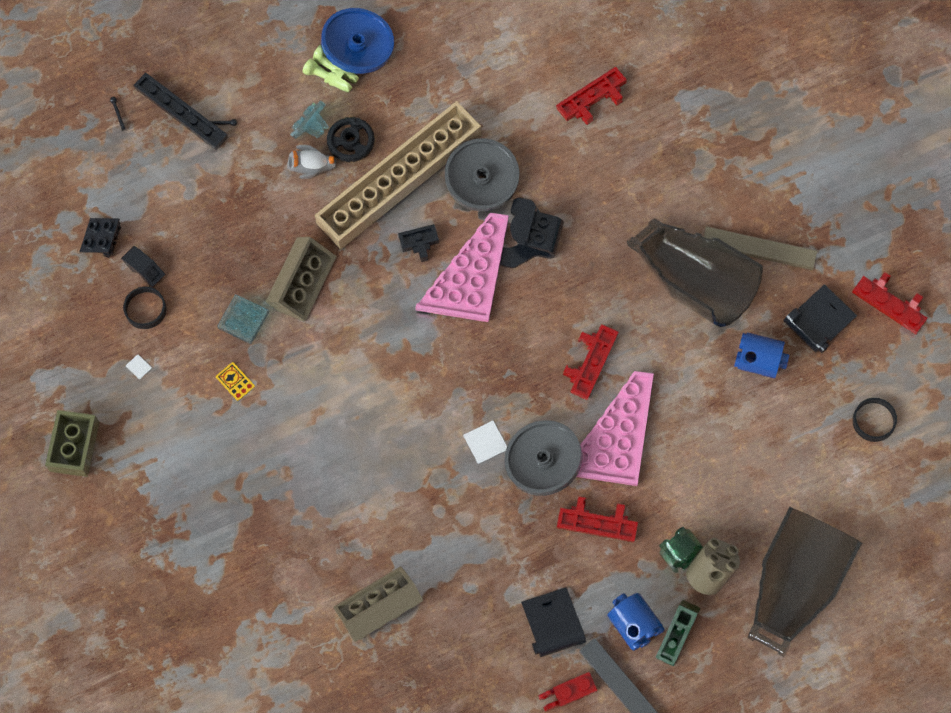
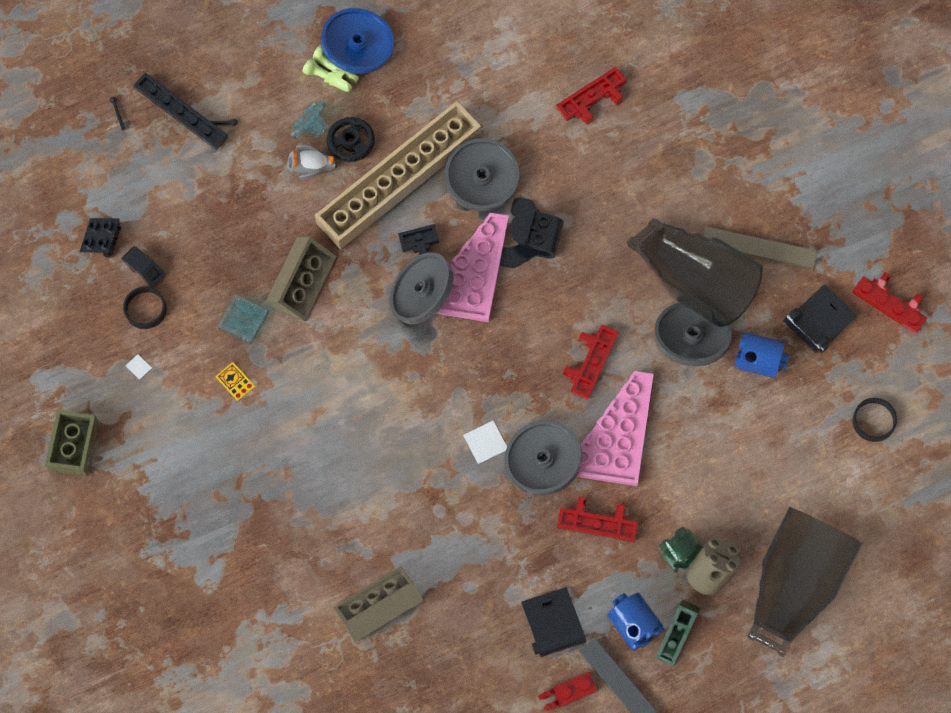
none -> dark grey dish [390,252,454,324]
none -> dark grey dish [654,301,732,366]

